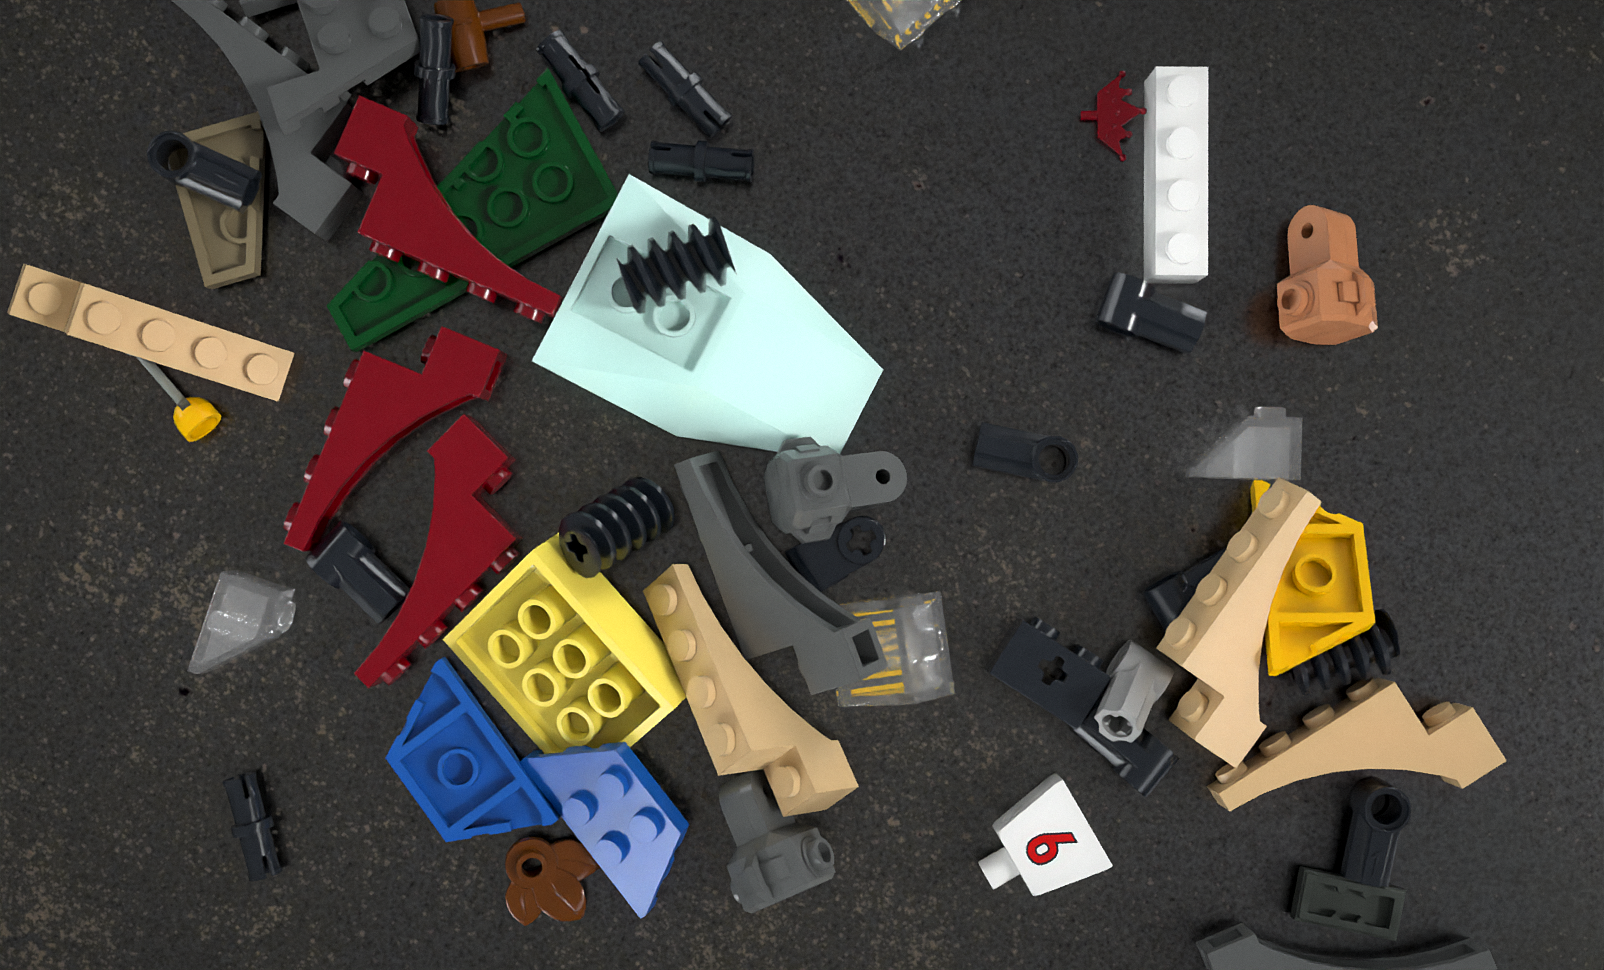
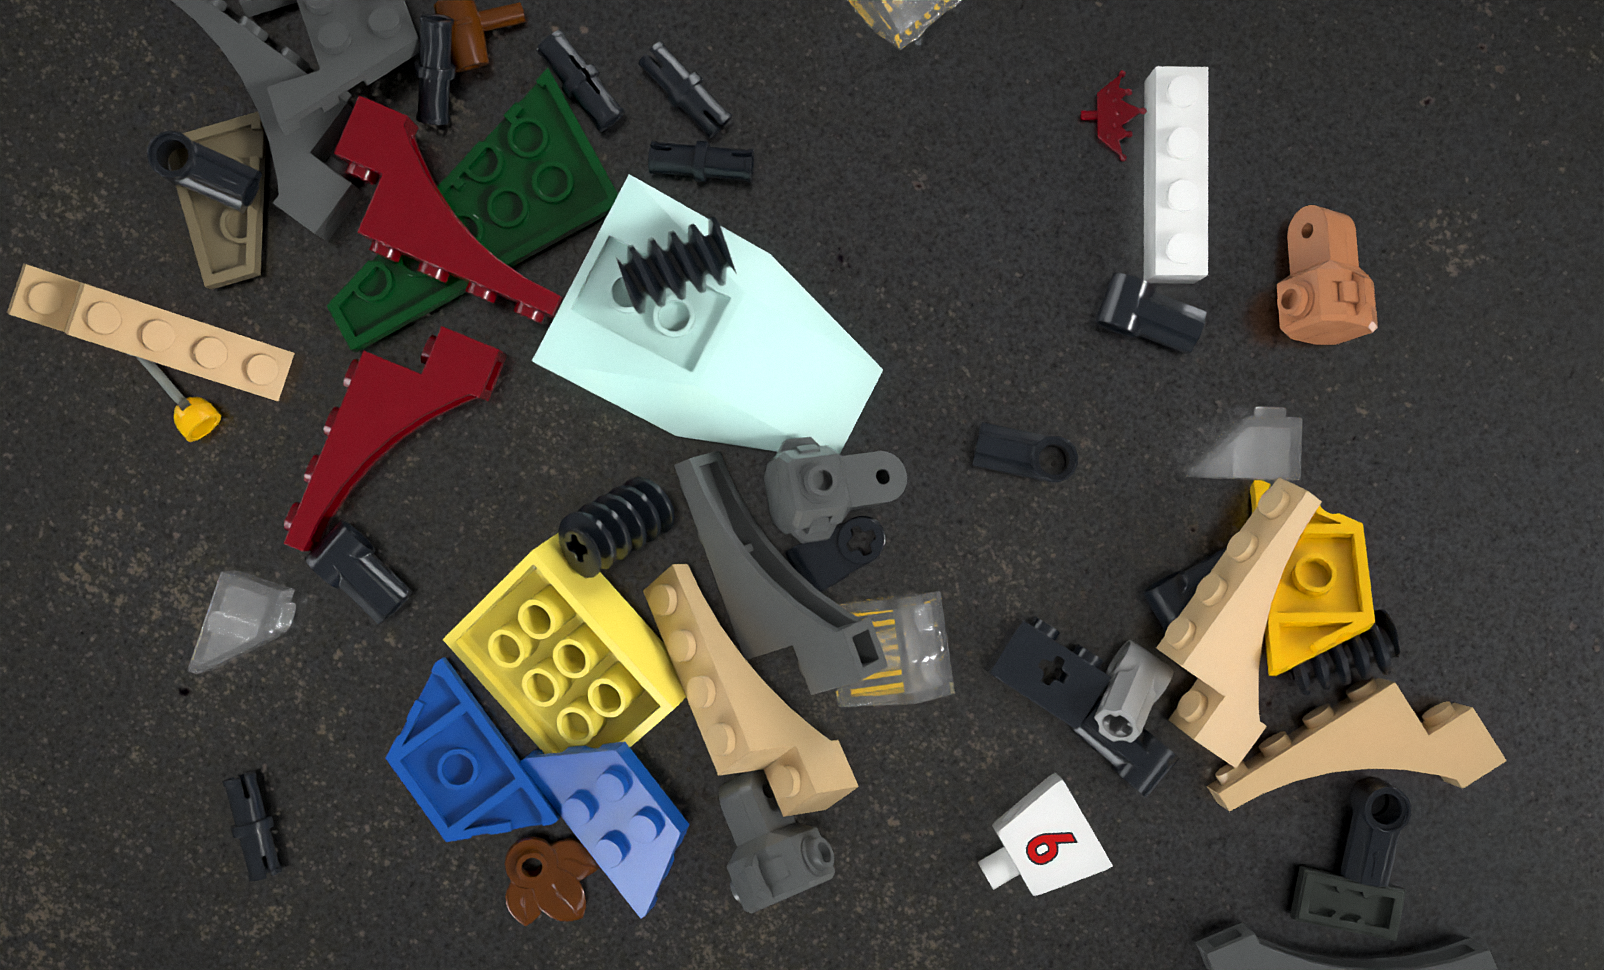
dark red arch [354,414,524,688] -> none

